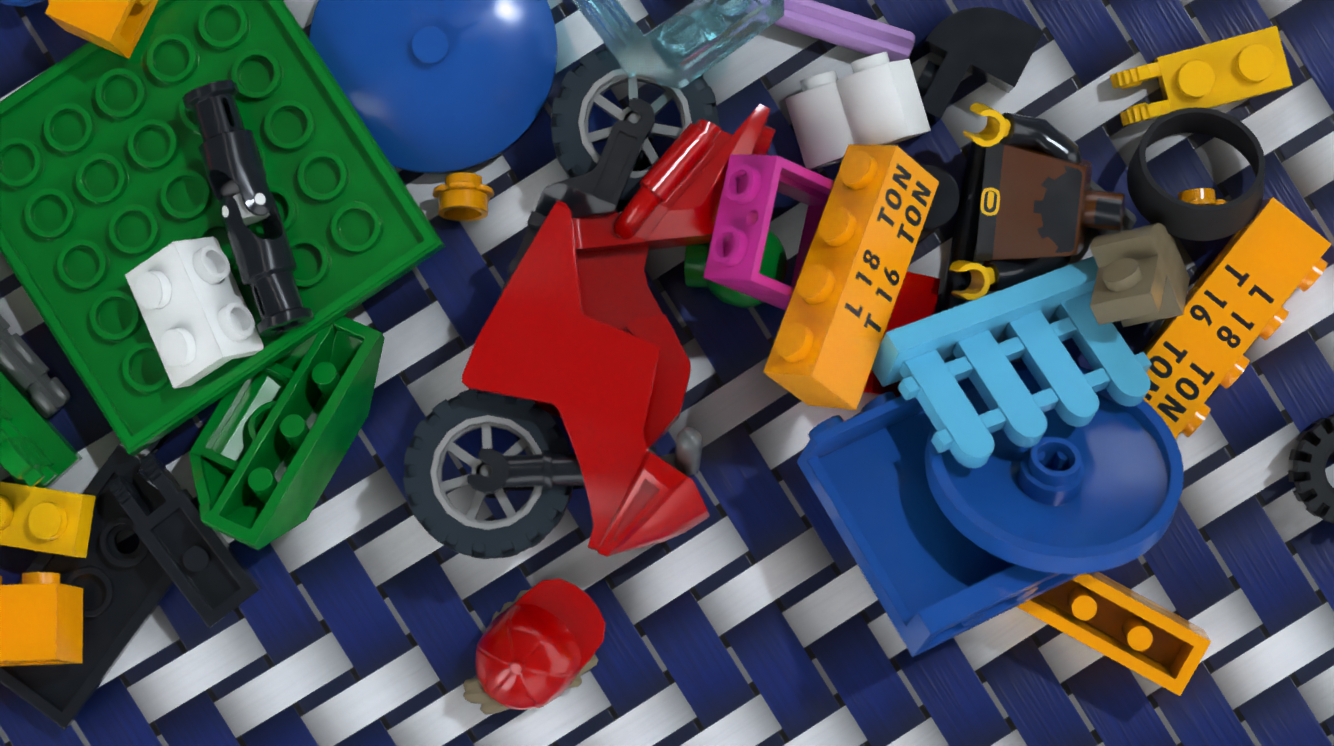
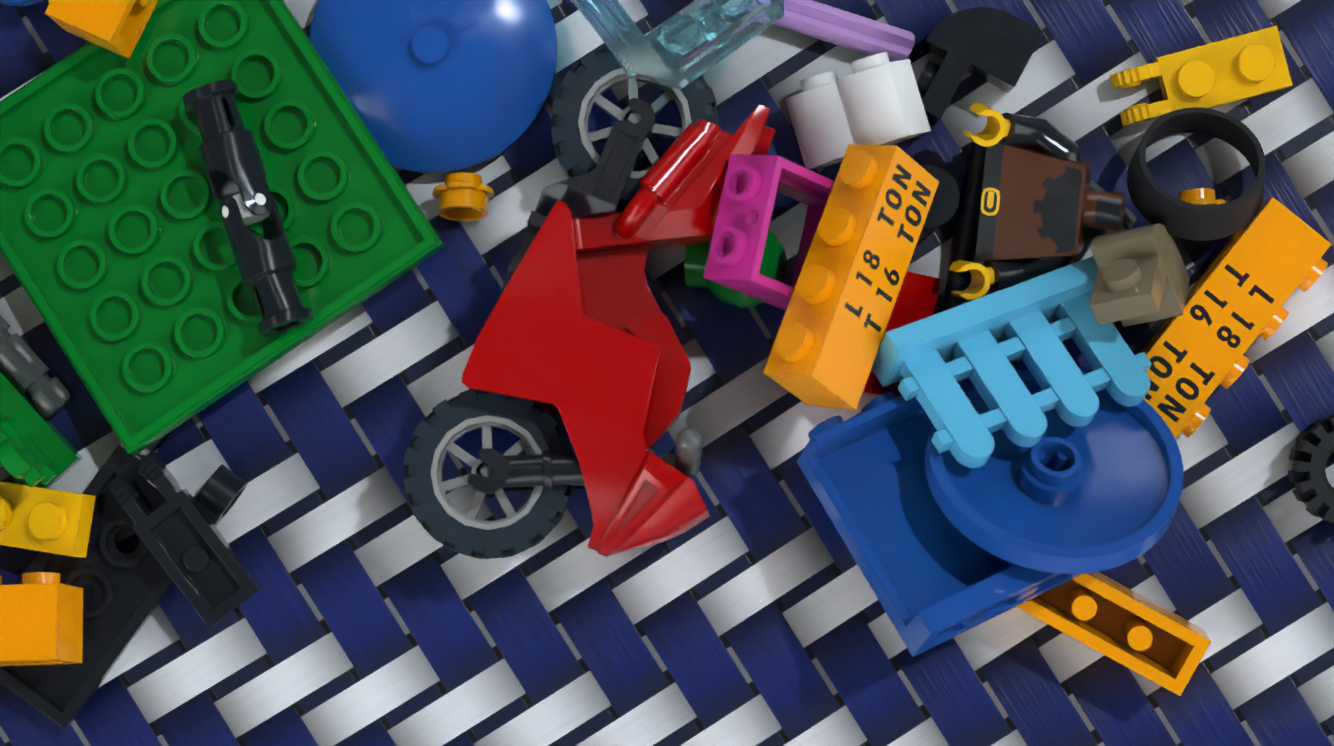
white bracket [125,237,264,389] -> none
green wedge [189,316,385,550] -> none
red hair [463,578,606,715] -> none

